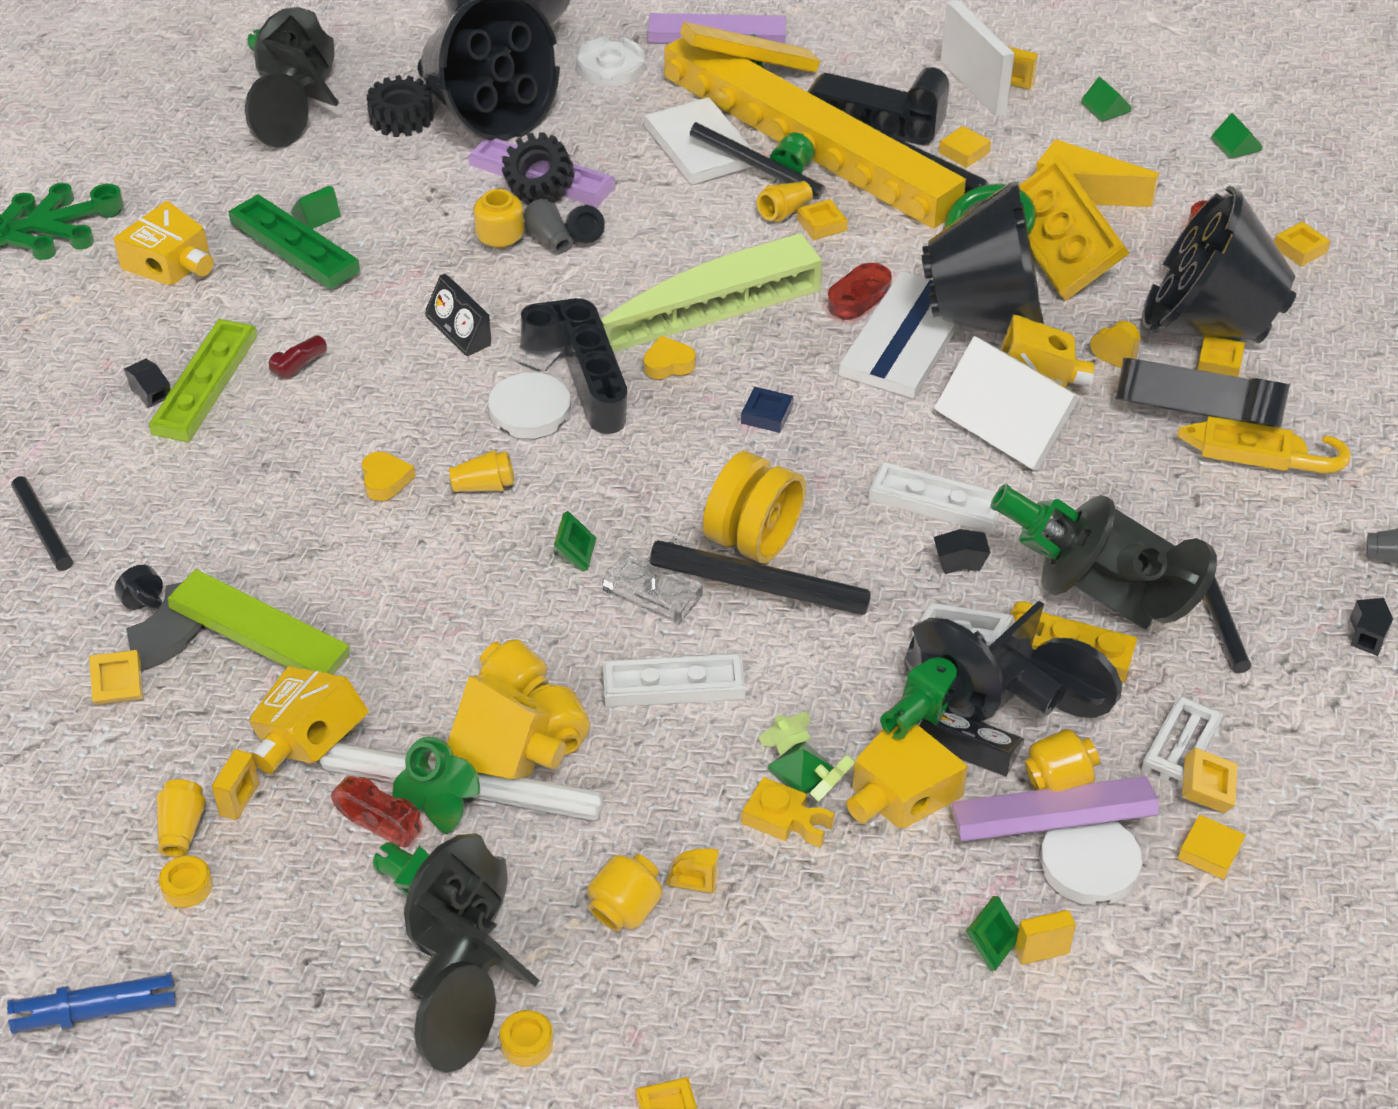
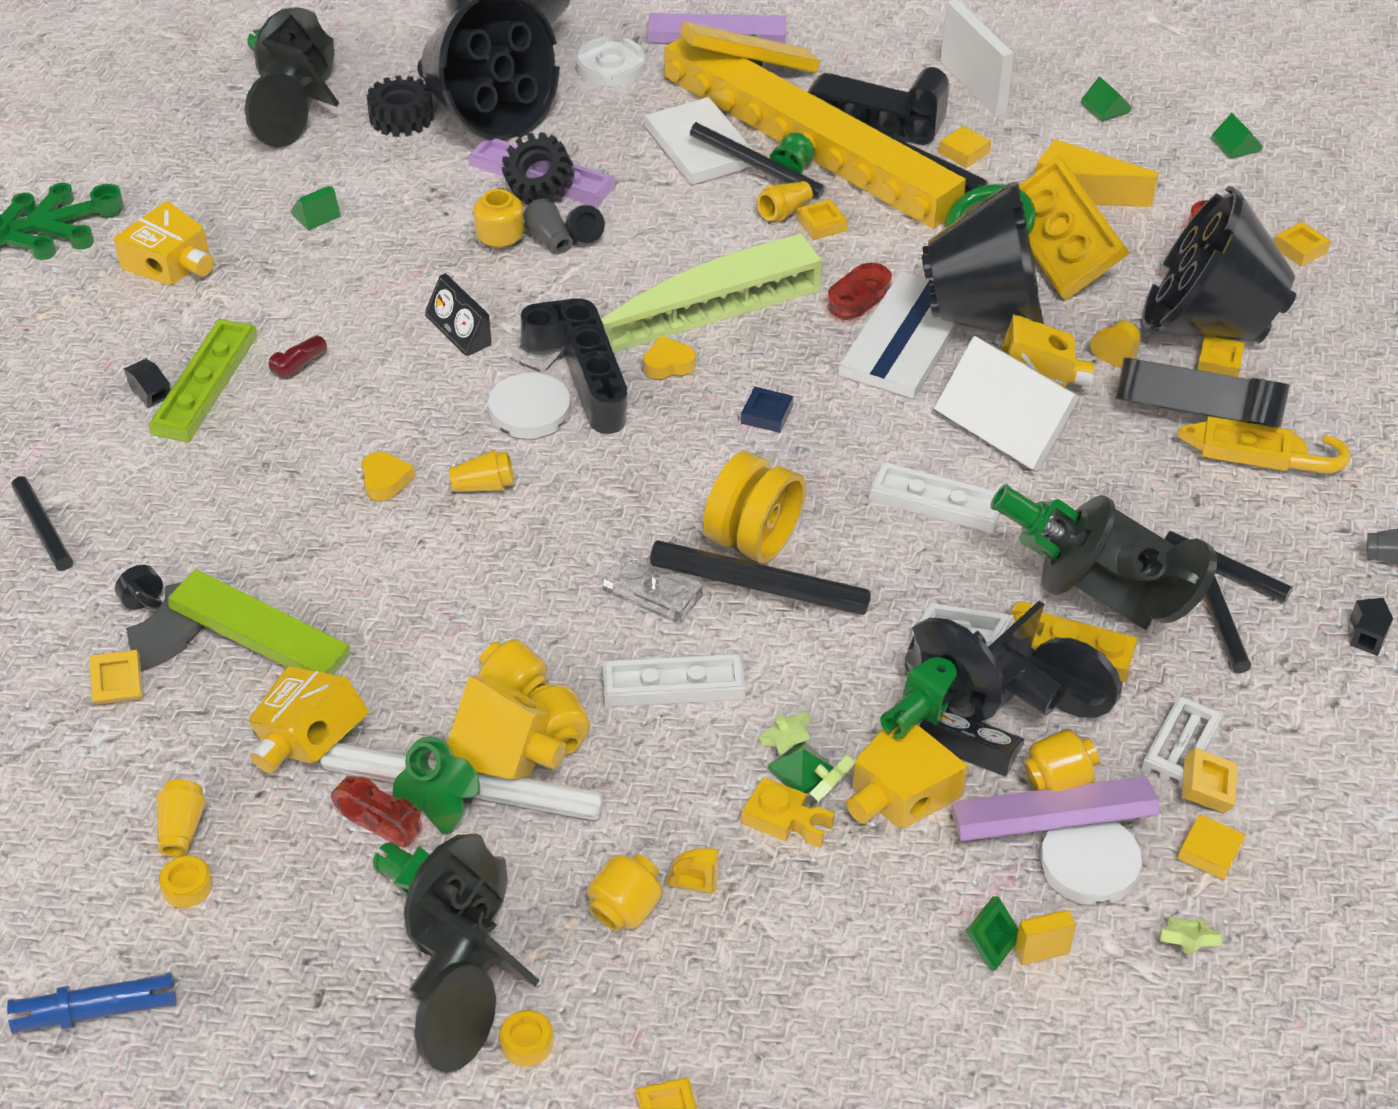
yellow tile [212,749,260,821] -> none
green plate [228,194,360,290] -> none
green slope [554,511,597,571] -> none
black piece [933,529,991,574] -> none
yellow tile [1008,46,1038,90] -> none
none -> yellowish green piece [1160,916,1223,954]
none -> black bar [1165,530,1293,603]

